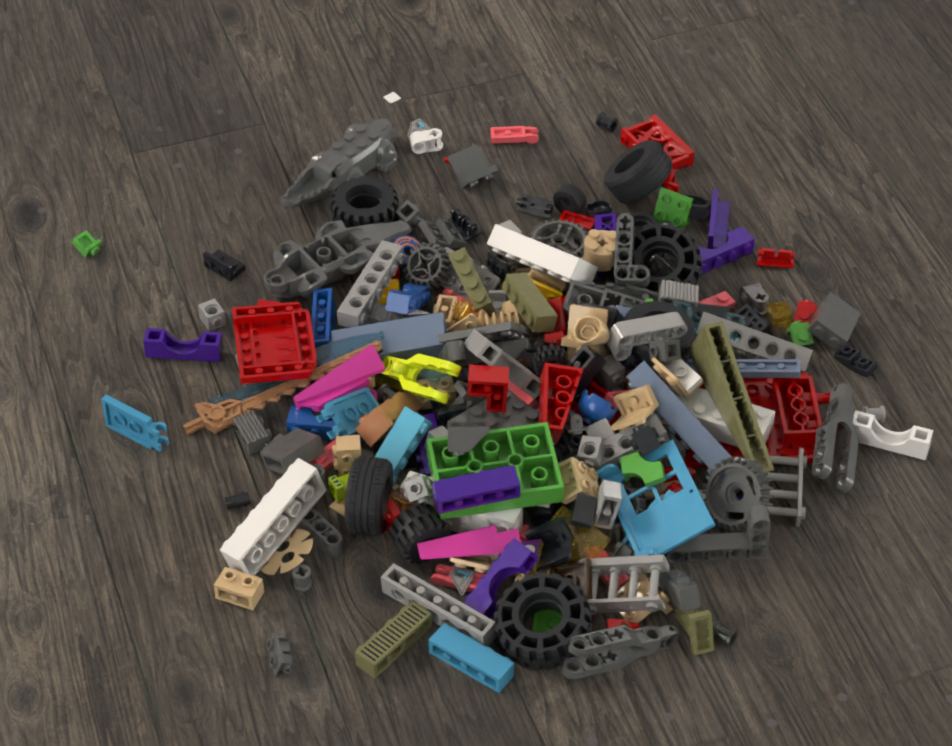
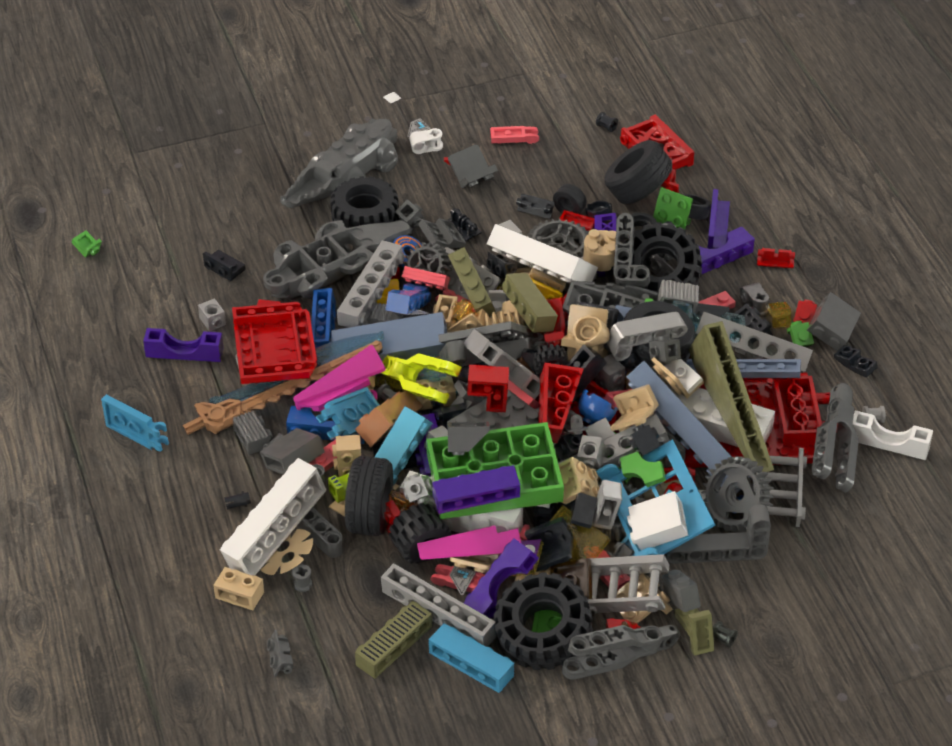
none -> coral piece [402,266,450,290]
none -> white brick [627,491,688,550]

